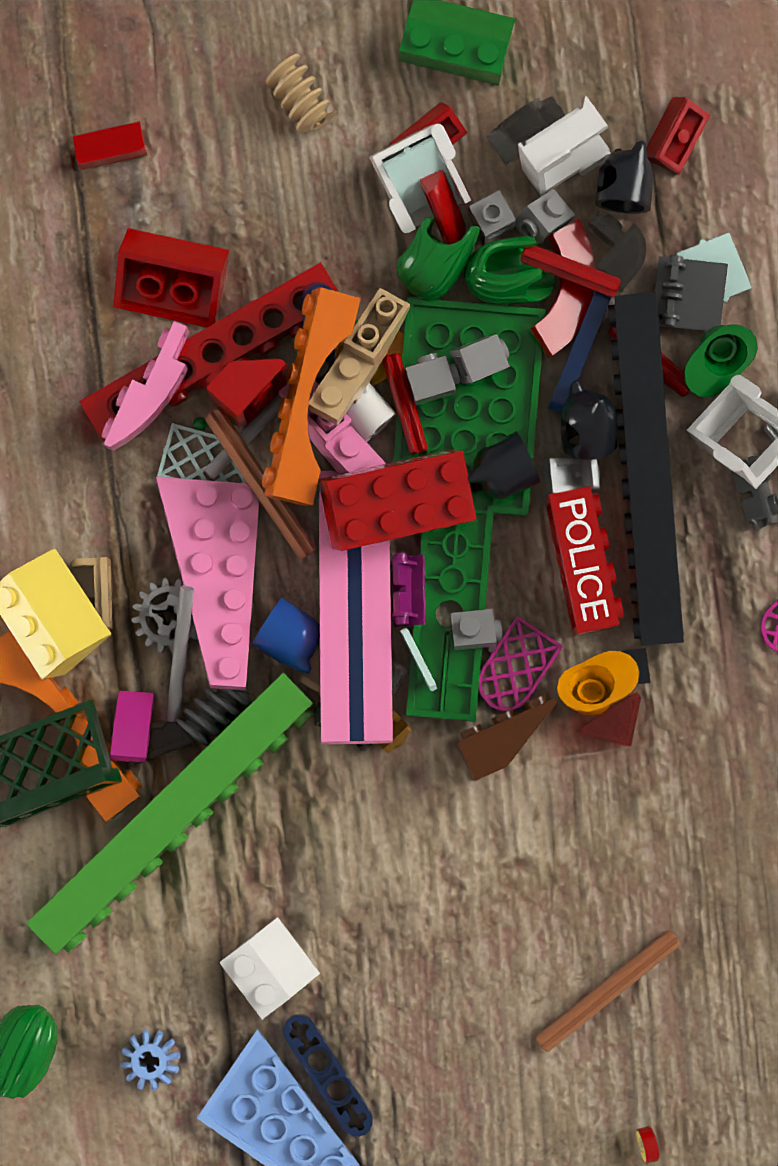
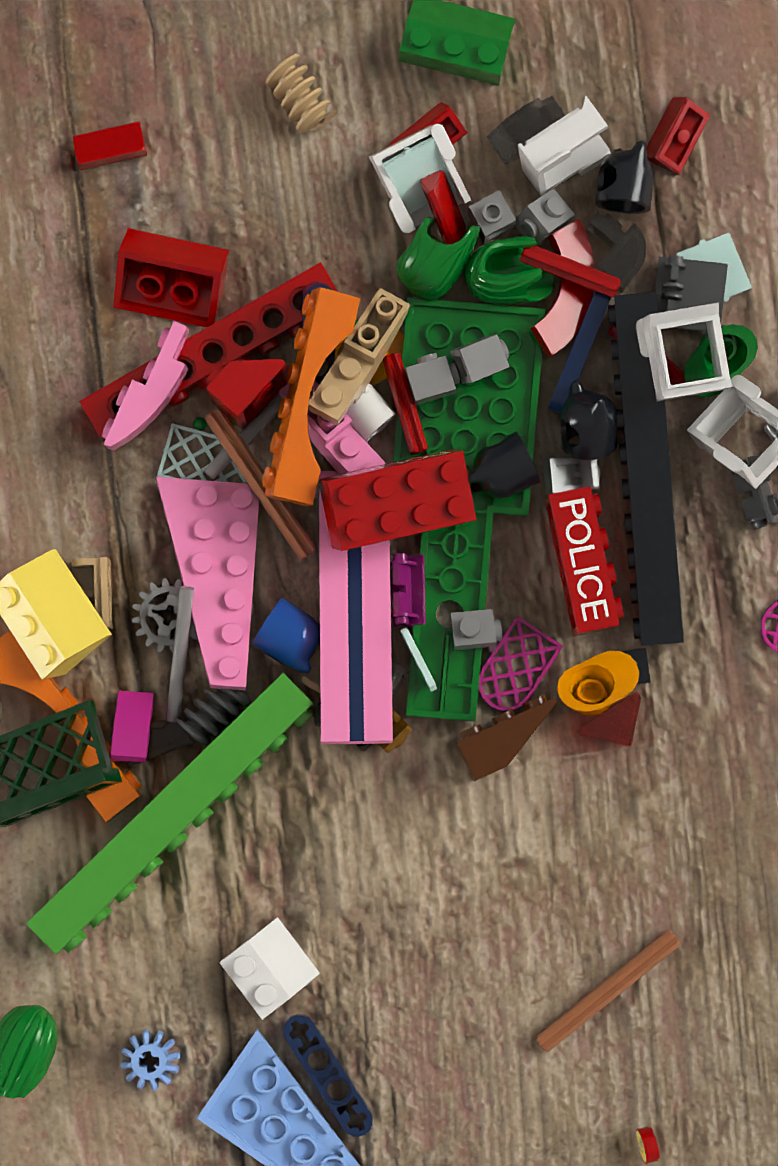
none -> white piece [636,302,733,402]

